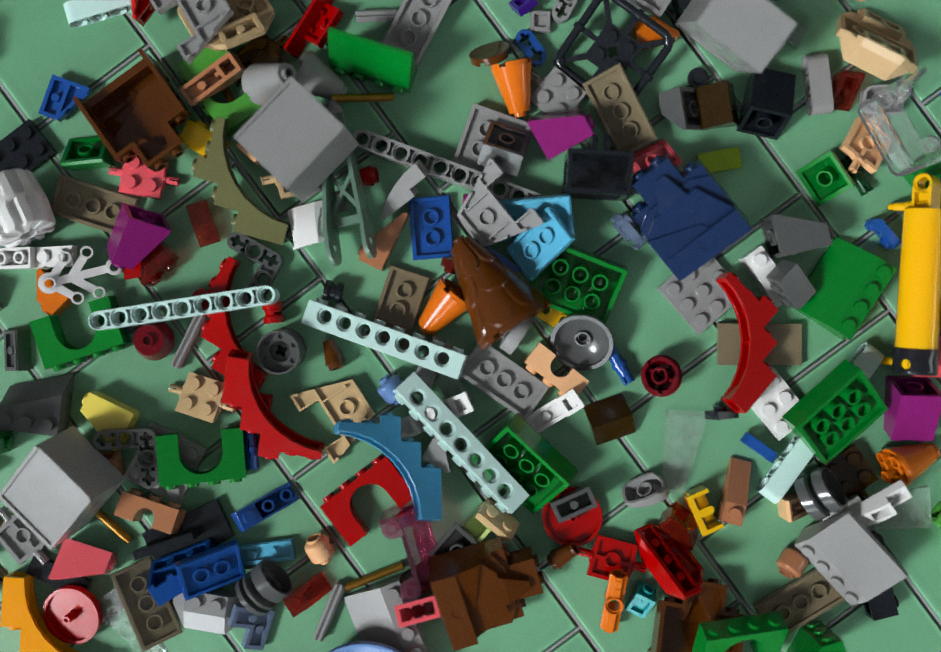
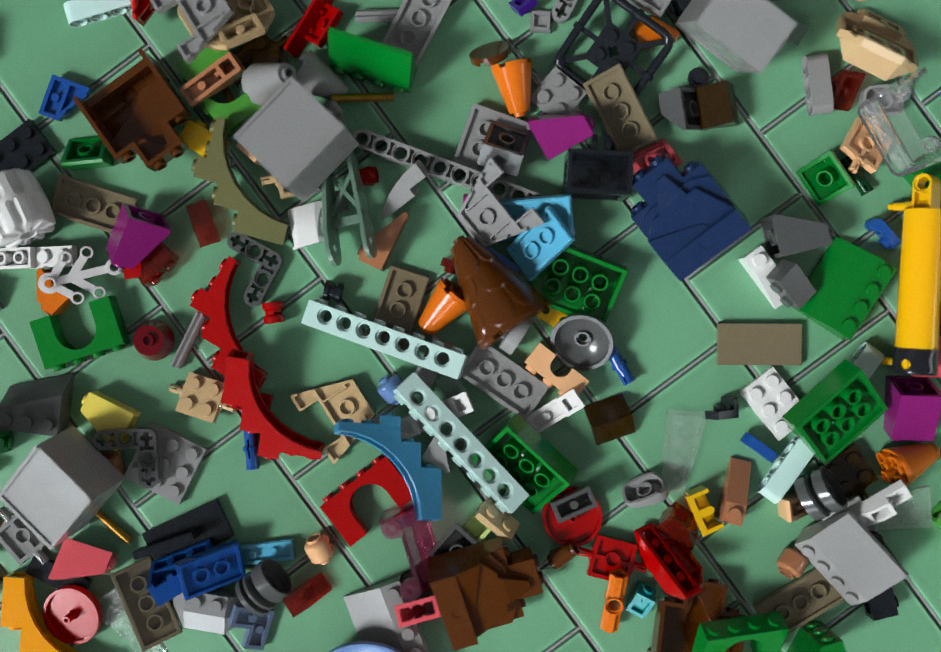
dark grey slope [4,329,31,371] -> none
light aqua beam [88,285,280,330] -> none
coral plate [108,154,180,200] -> none
nougat arch [114,488,187,535] -> none
green arch [155,426,246,490] -> none
blue slope [231,481,299,532] -> none
dark grey wheel [255,327,307,375] -> none
light grey axle [313,581,345,641] -> none
reddish brown cone [323,339,345,371] -> none
pearl gold bar [344,561,405,592] -> none
blue tile [409,195,454,260] -> none
blue beam [515,29,546,67] -> none
sand blue plate [610,213,647,250] -> none
dark red cone [641,355,682,397] -> none
light grey plate [657,257,732,335] -> none
lime tile [696,147,742,174] -> none
red arch [716,272,779,414] -> none
black slope [736,68,796,140] -> none

